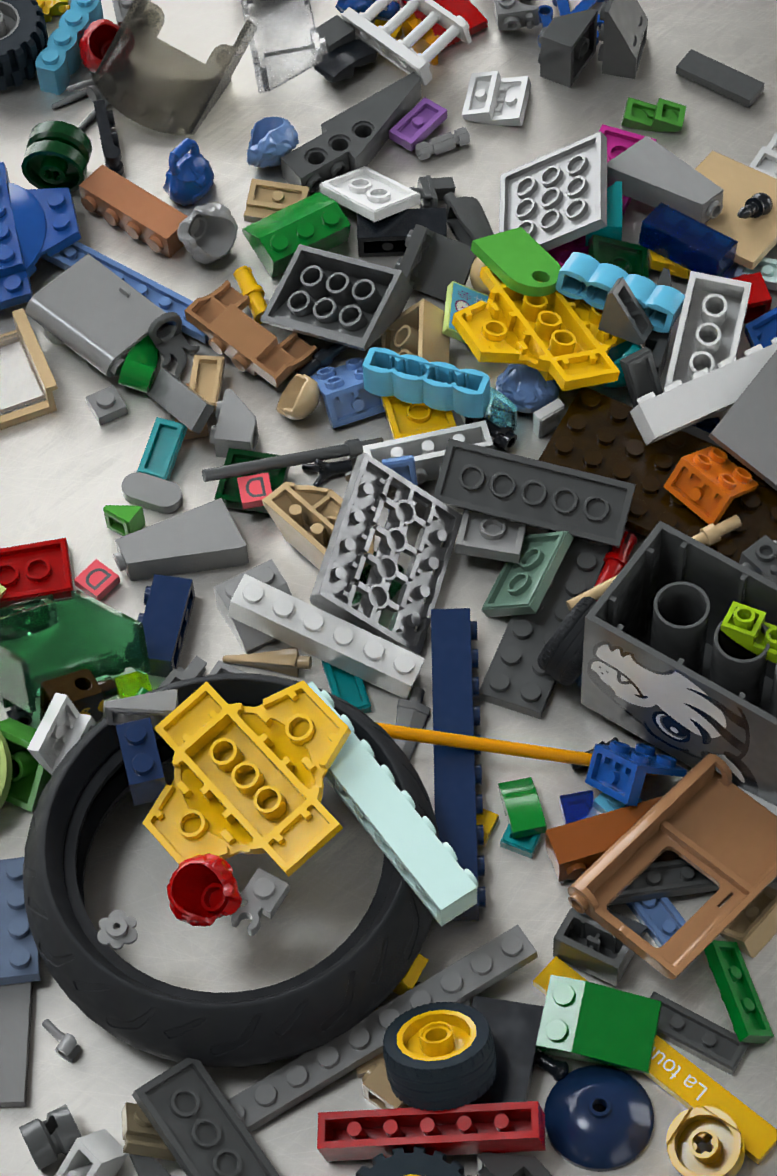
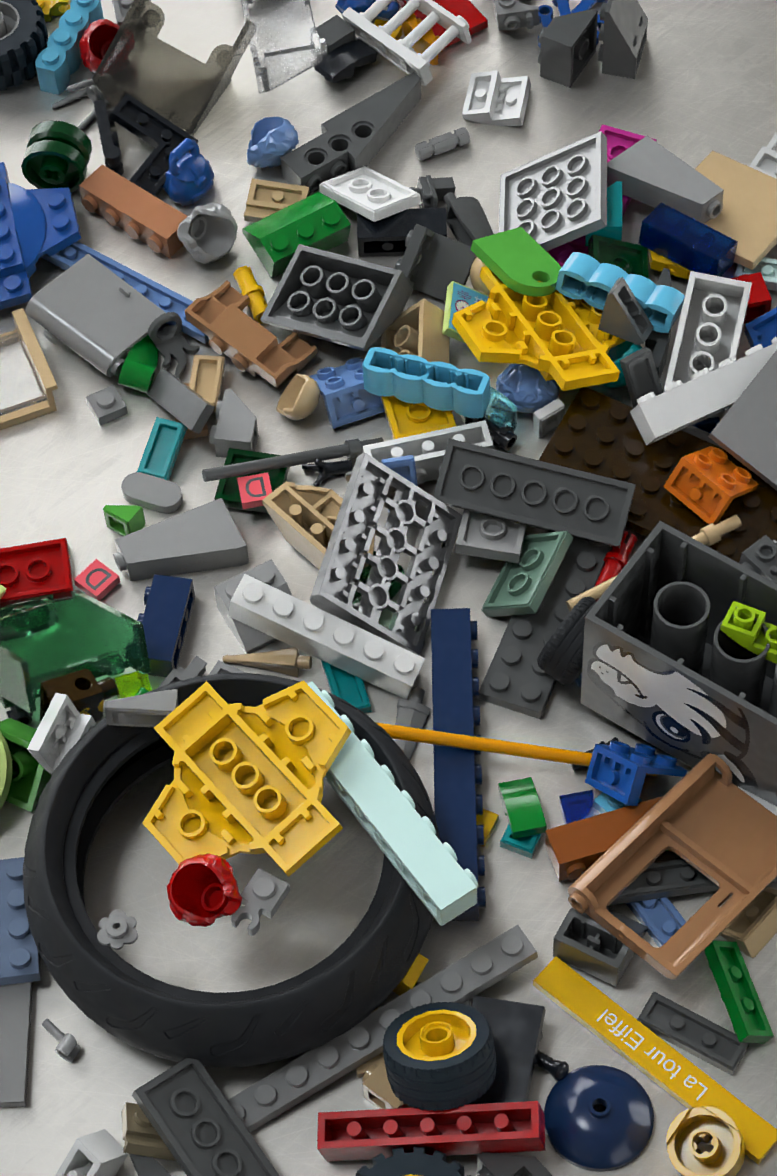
dark grey wheel [19,1104,82,1170] -> none
dark blue brick [116,717,166,806] -> none
black bar [295,343,348,377] -> none
medium lavender plate [389,97,447,152] -> none
green slope [536,975,662,1074] -> none
bright green slope [621,97,686,132] -> none
dark grey tile [676,49,765,107] -> none
black bar [737,192,773,219] -> none
none -> black plate [110,93,199,197]

